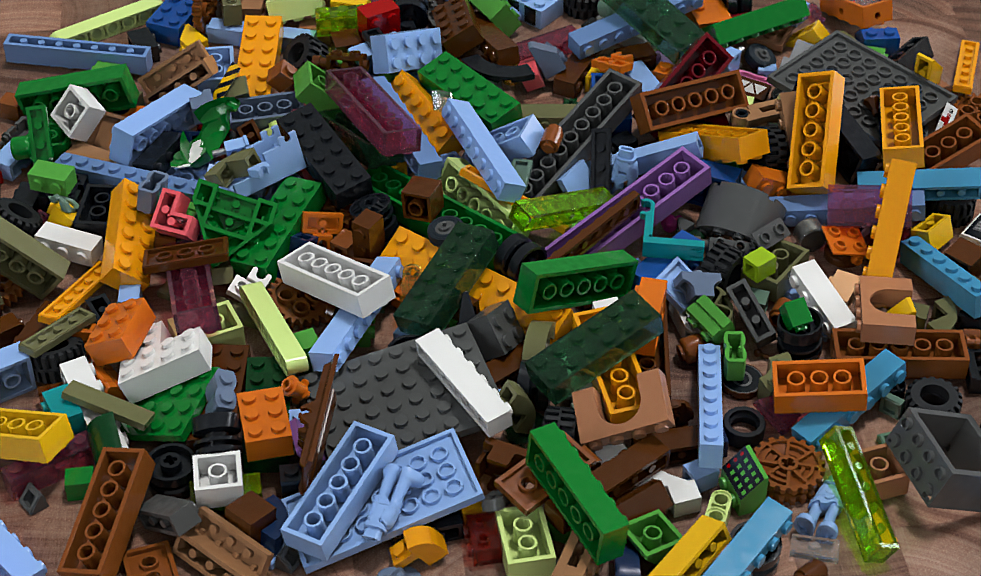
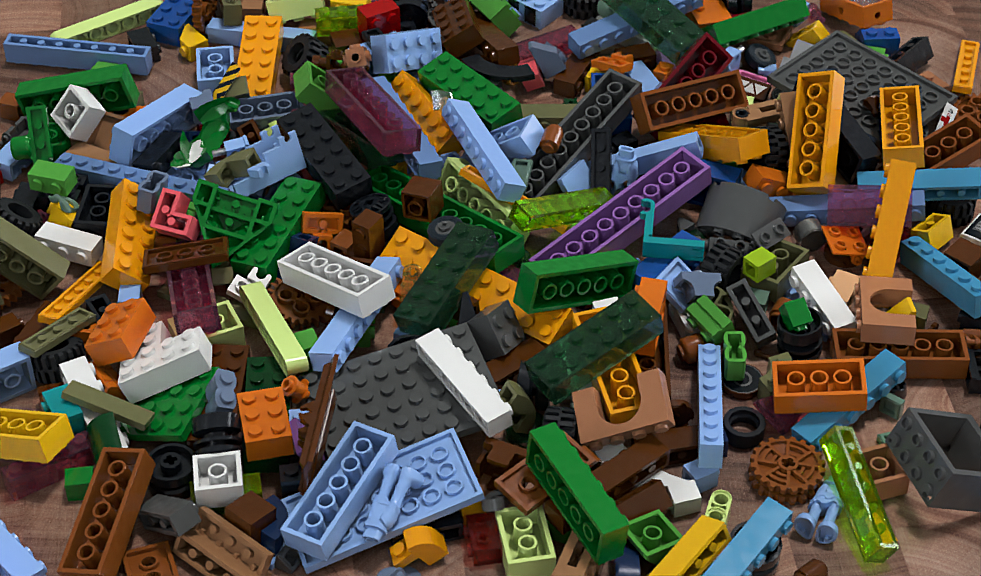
dark grey slope [19,482,49,515] -> none
medium nougat brick [137,39,218,105] -> none
dark orange brick [266,59,297,93] -> none
black wheel [494,233,547,282] -> none
olive brick [522,320,556,363] -> none
reddish brown plate [546,190,640,260] -> none
dark pink rock [661,214,682,233] -> none
slope [718,445,769,516] -> none
clear plate [789,533,840,564] -> none
black tyre [902,377,963,415] -> none
yellow slope [914,53,943,85] -> none
olive brick [926,296,957,330] -> none
none -> nougat brick [343,44,372,72]

